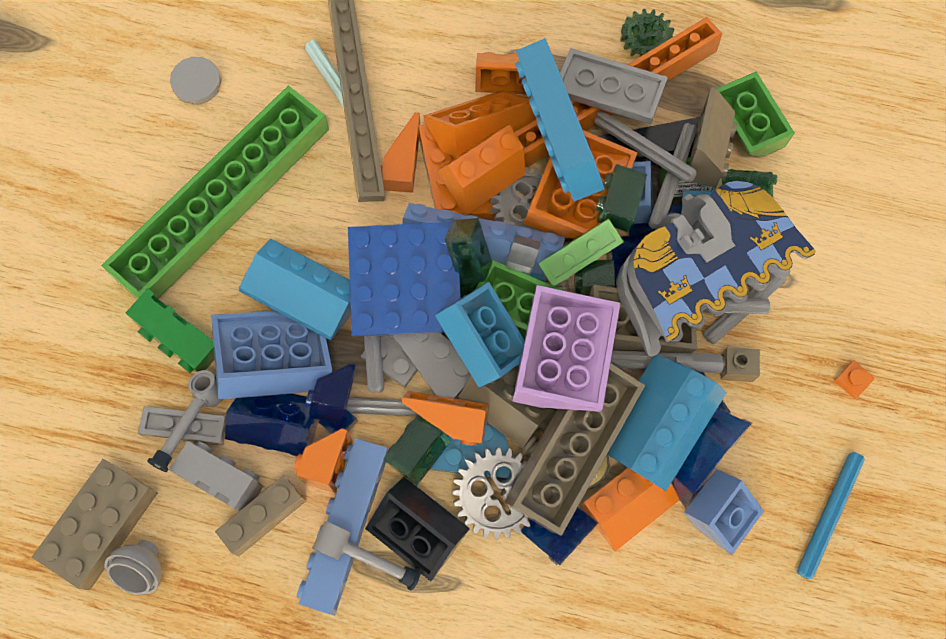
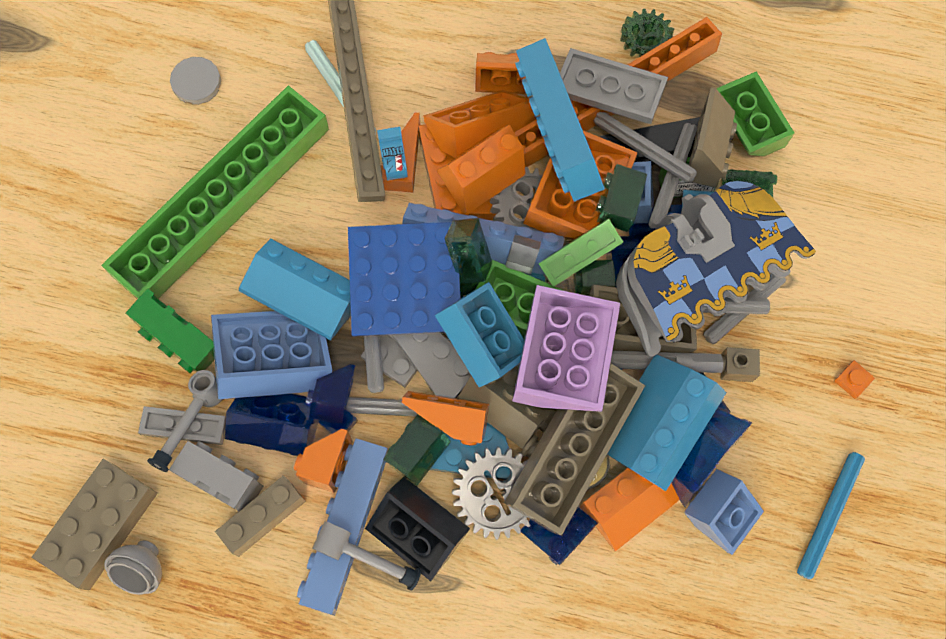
none -> dark azure leg [377,127,408,181]

